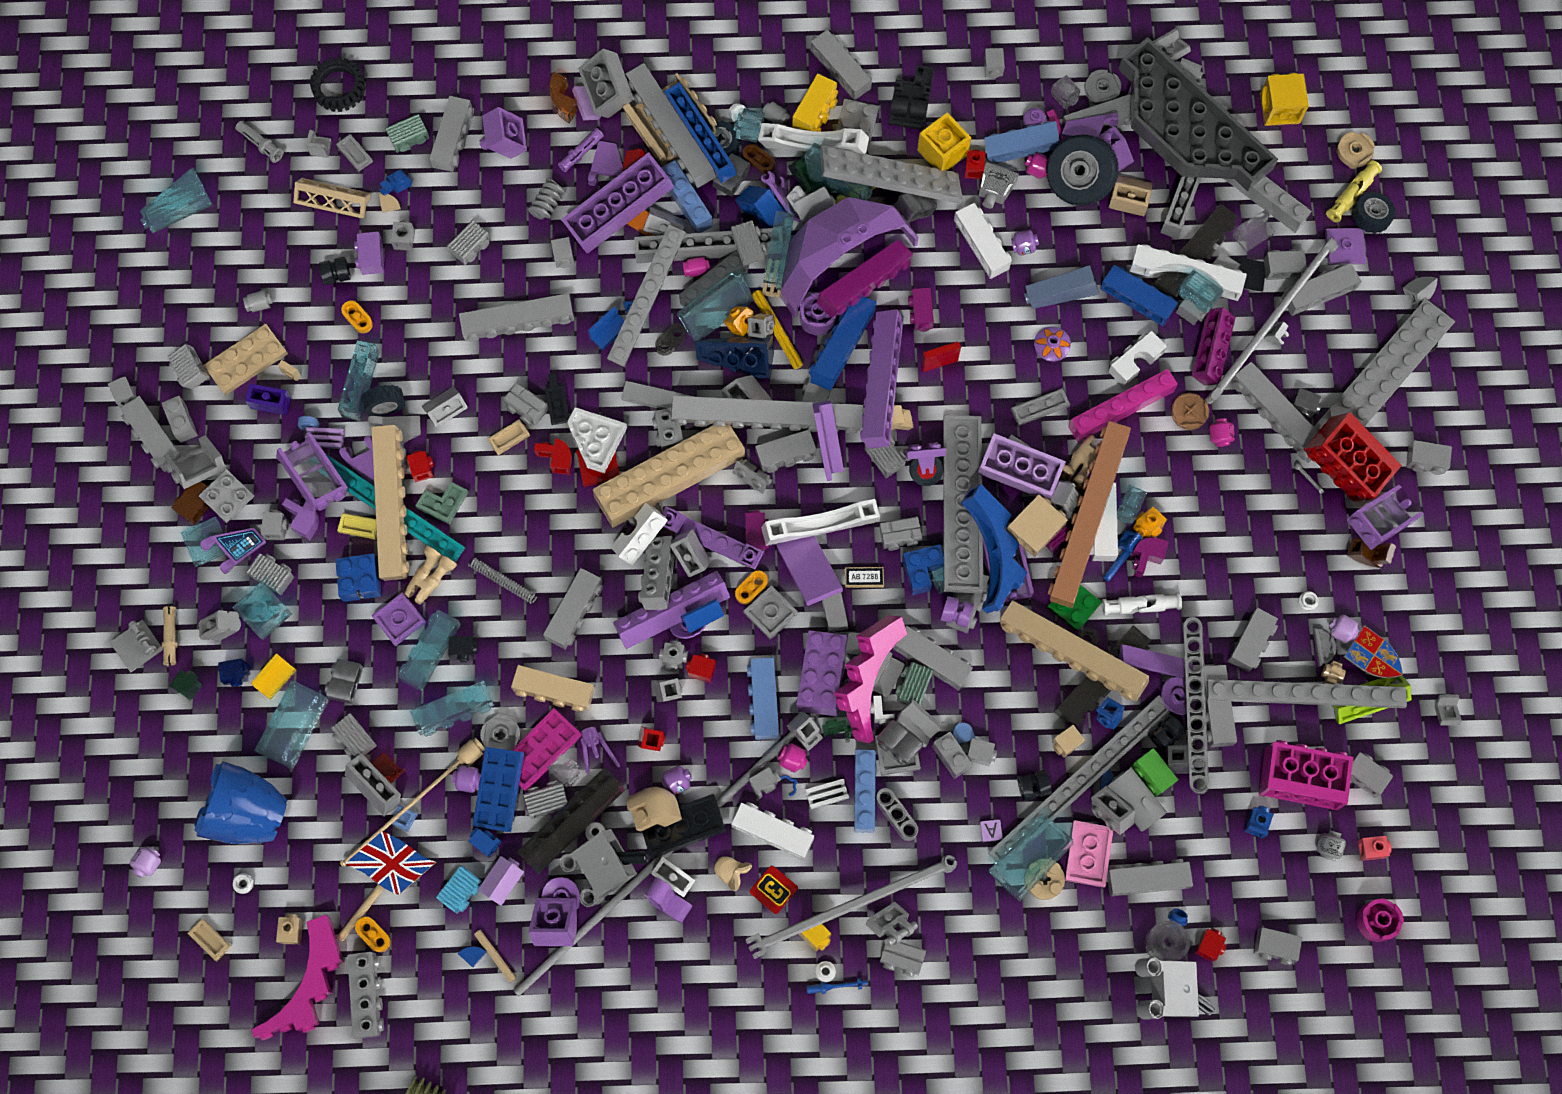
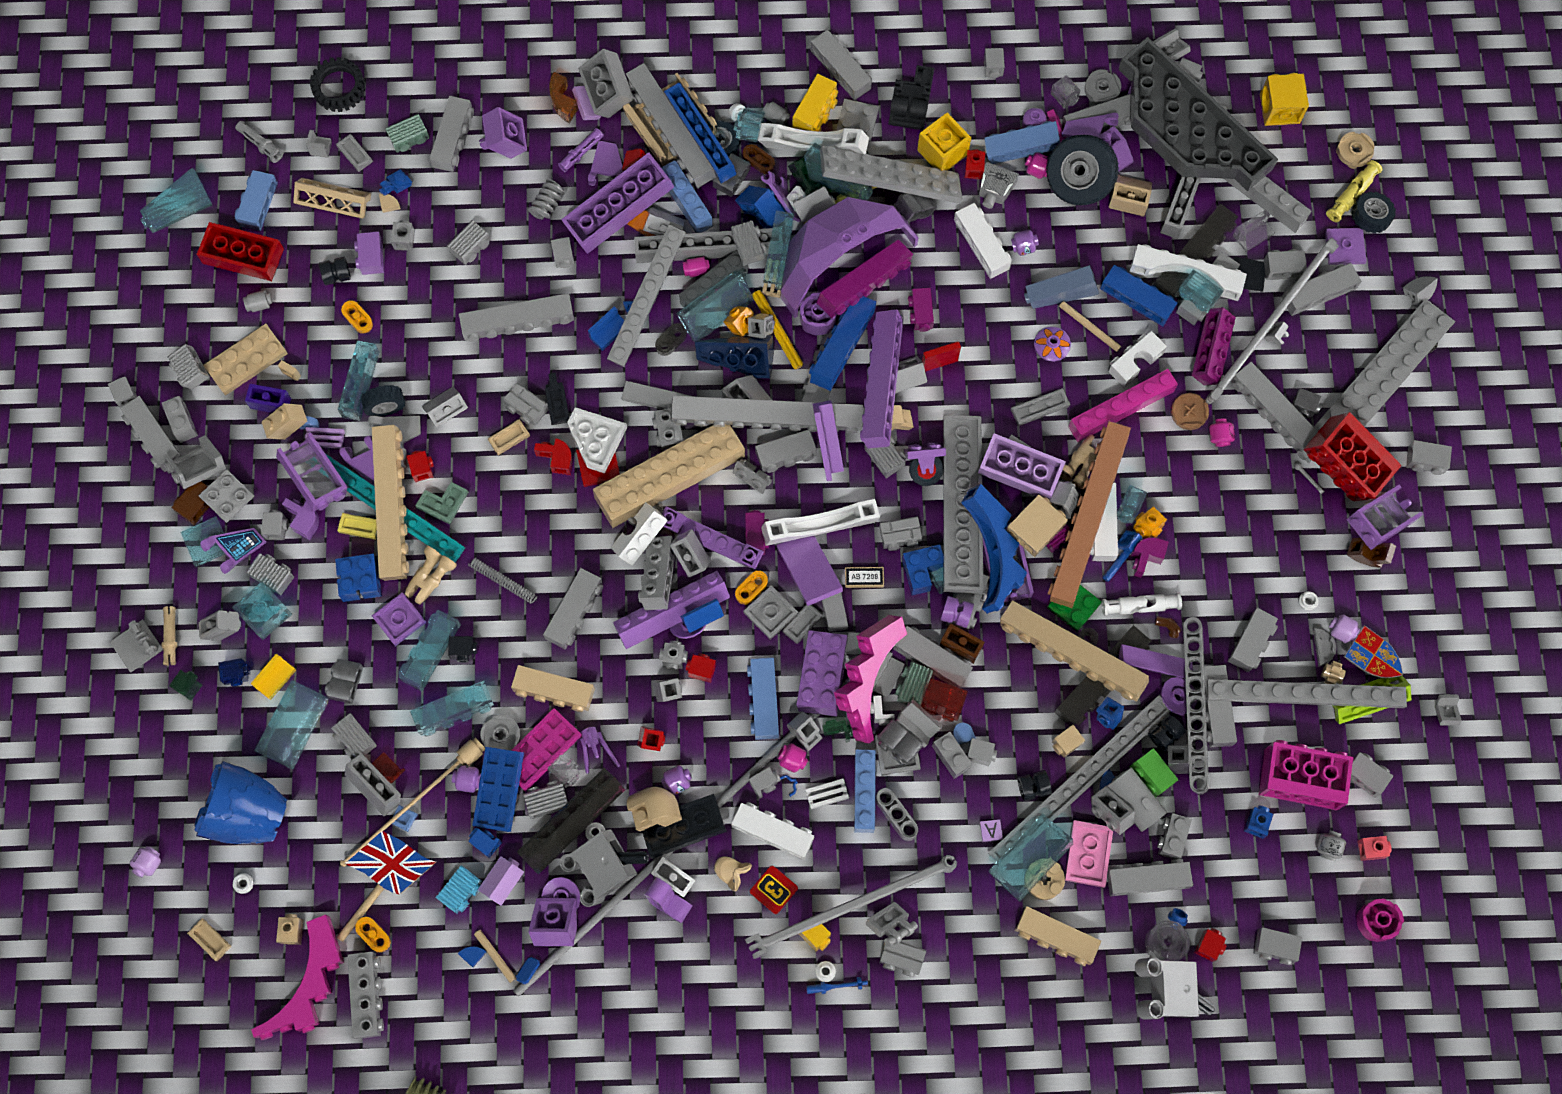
none -> red brick [196,222,284,282]
none -> medium blue brick [235,170,278,231]
none -> tan brick [262,403,308,440]
none -> blue piece [516,957,540,984]
none -> light grey tile [783,604,823,644]
none -> light grey panel [895,356,927,393]
none -> clear red brick [921,678,968,722]
none -> reddish brown brick [939,623,985,664]
none -> tan brick [1015,906,1101,966]
none -> tan bar [1059,301,1121,352]
none -> reddish brown arm [1155,616,1181,638]
none -> light grey brick [1157,813,1192,860]

